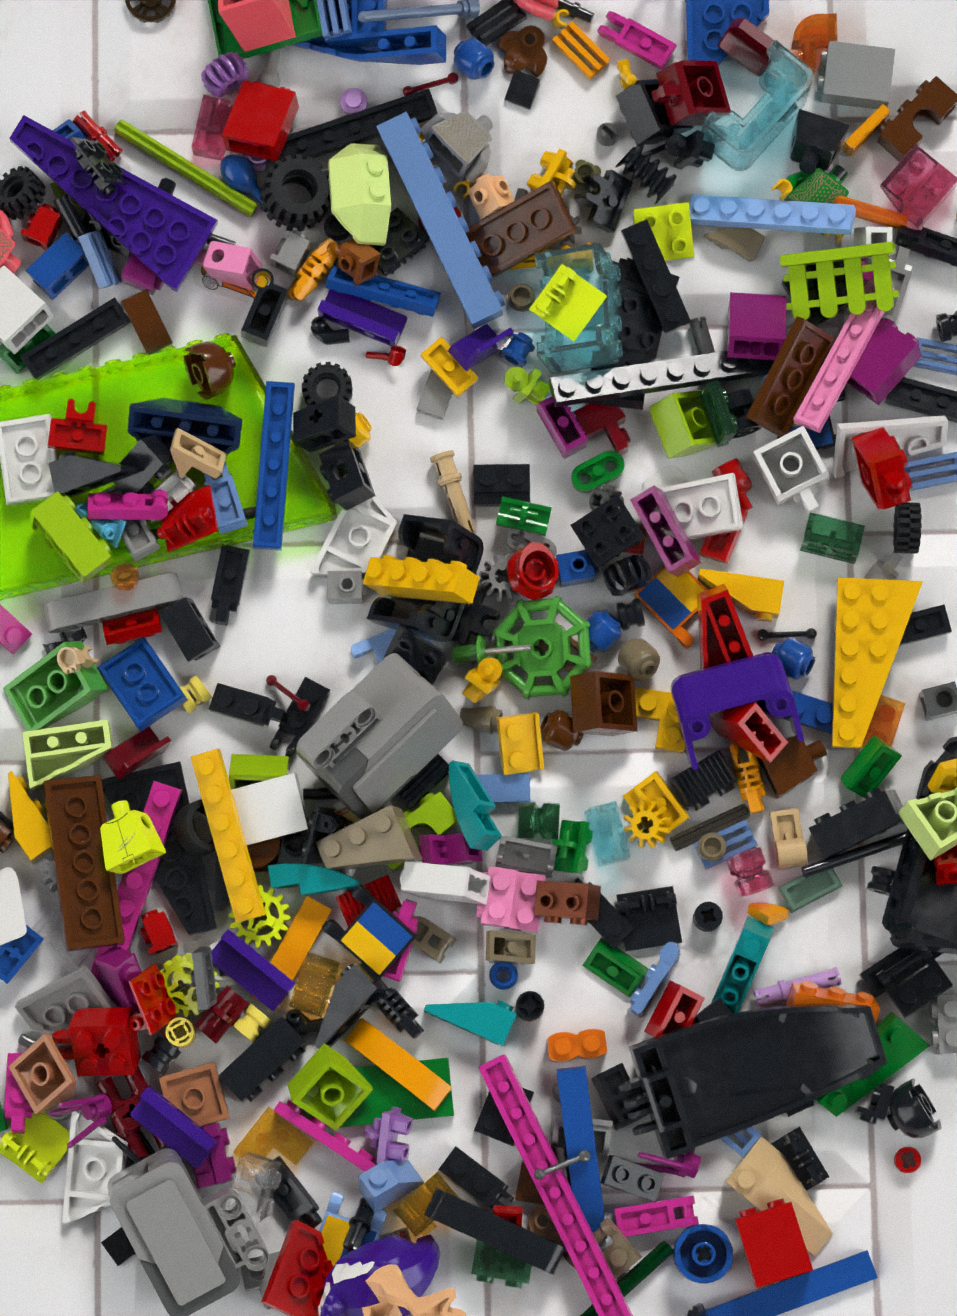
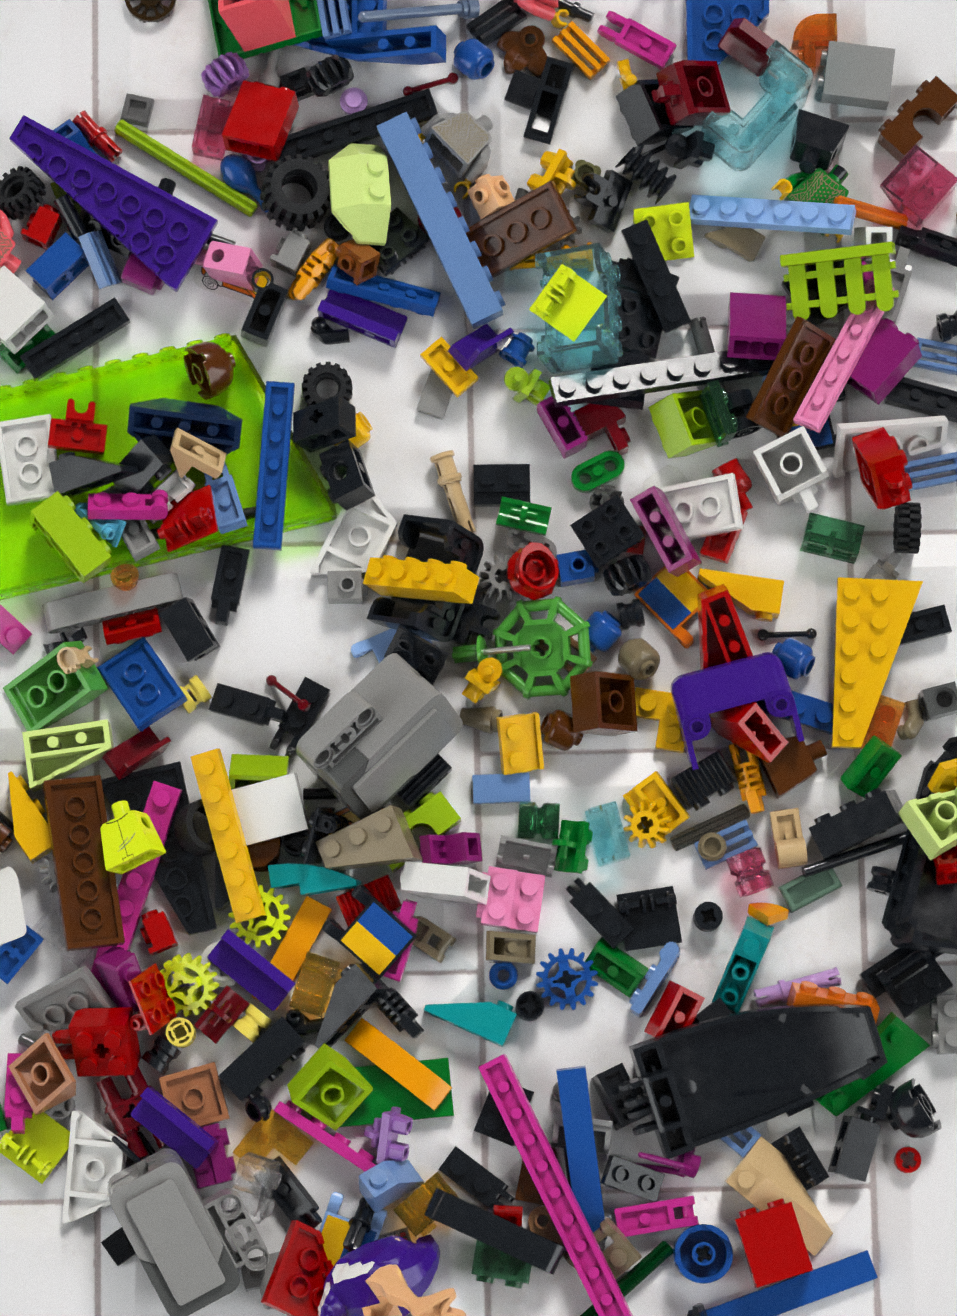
magenta plant [49,1094,112,1148] -> none
black hinge [70,137,128,196] -> none
reddish brown slope [121,289,173,355] -> none
dark grey plate [191,946,217,1010] -> none
red hand [366,346,406,366] -> none
teal slope [449,760,502,851] -> none
dark tan plate [508,284,536,312] -> none
copper brick [534,881,601,925] -> none
dark grey hinge [534,1150,590,1180] -> none
orange brick [547,1029,607,1063] -> none
dark grey hinge [596,123,619,146] -> none
light orange tile [842,104,890,156] -> none
none -> flat silver tile [120,93,154,128]
none -> black plate [245,1094,272,1122]
none -> black tile [279,67,315,101]
none -> black gear [306,54,354,97]
none -> black slope [523,56,576,145]
none -> blue gear [536,948,598,1010]
none -> black hinge [828,1116,881,1182]
none -> dark tan arm [897,699,924,740]

